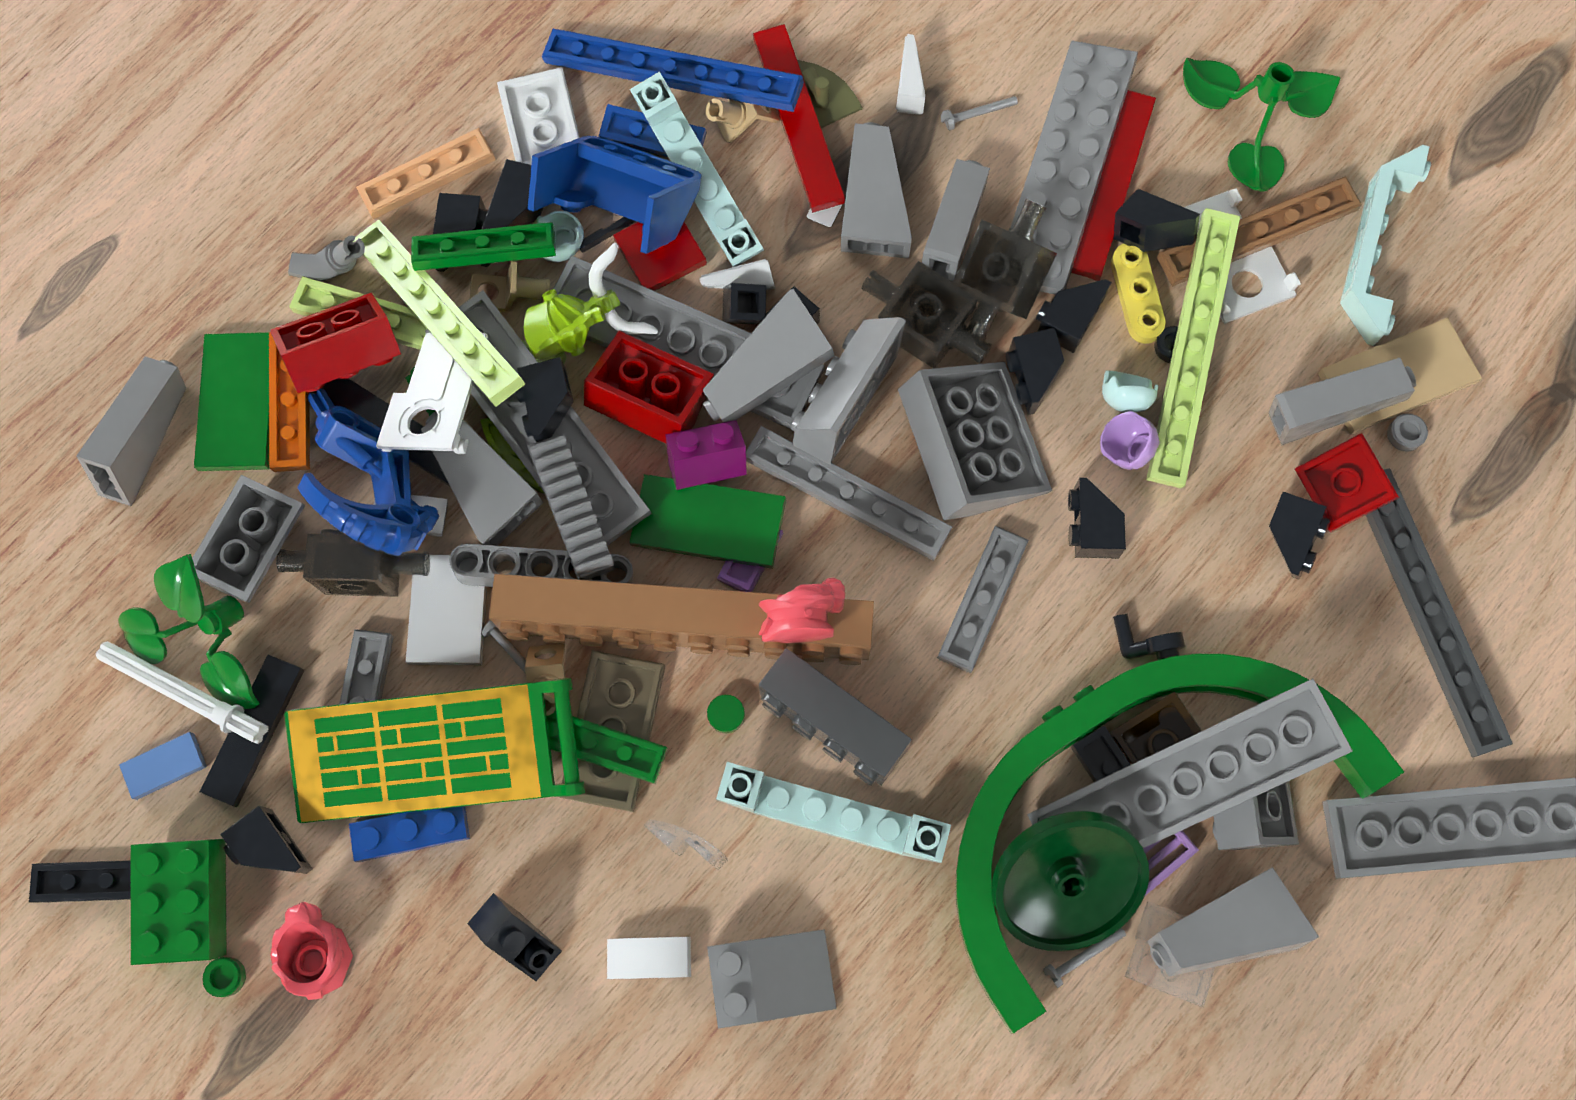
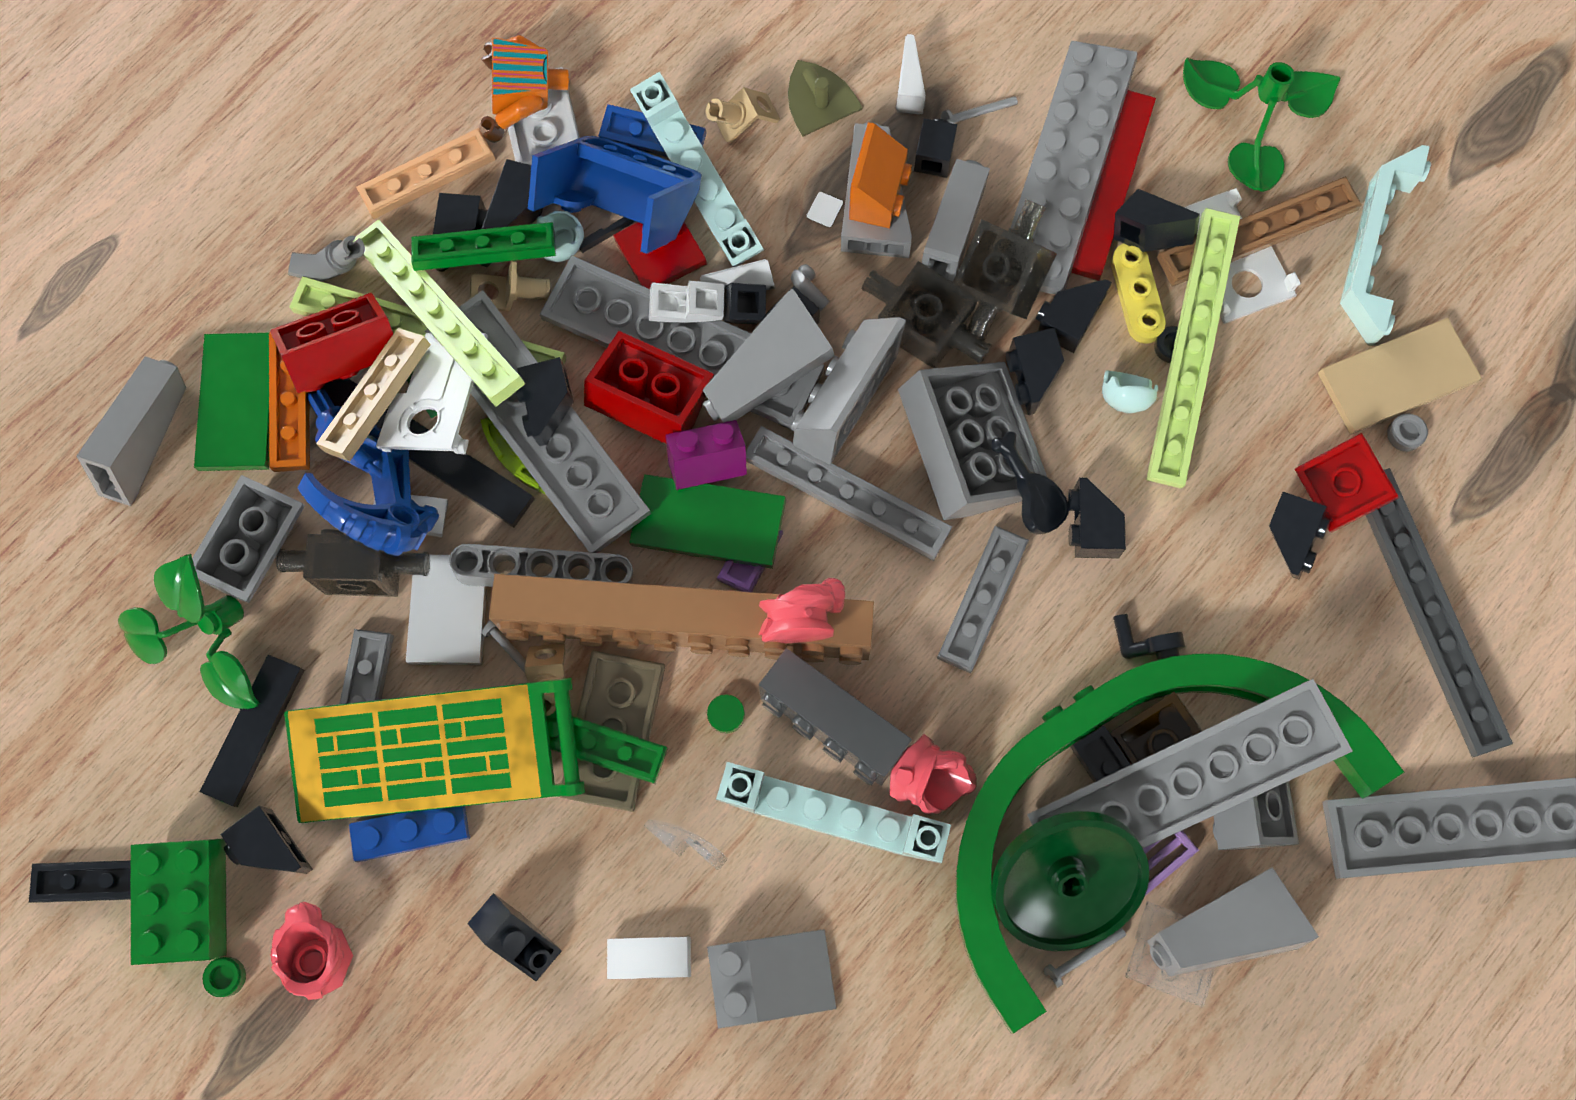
white axle [96,641,268,744] -> none
medium blue tile [119,732,207,800] -> none
light grey slope [421,411,543,546] -> none
lime helmet [524,243,658,360] -> none
light grey gear [528,434,614,580] -> none
blue tile [541,28,804,112] -> none
red tile [753,24,845,213] -> none
lavender hair [1100,411,1160,470] -> none
light grey slope [1268,358,1416,445] -> none
none -> tan plate [316,328,431,462]
none -> orange torso [481,35,569,143]
none -> white slope [649,280,724,323]
none -> light grey arm [791,264,830,311]
none -> orange slope [849,122,912,229]
none -> coral piece [889,734,977,815]
none -> black brick [914,118,958,178]
none -> black piece [992,432,1069,535]

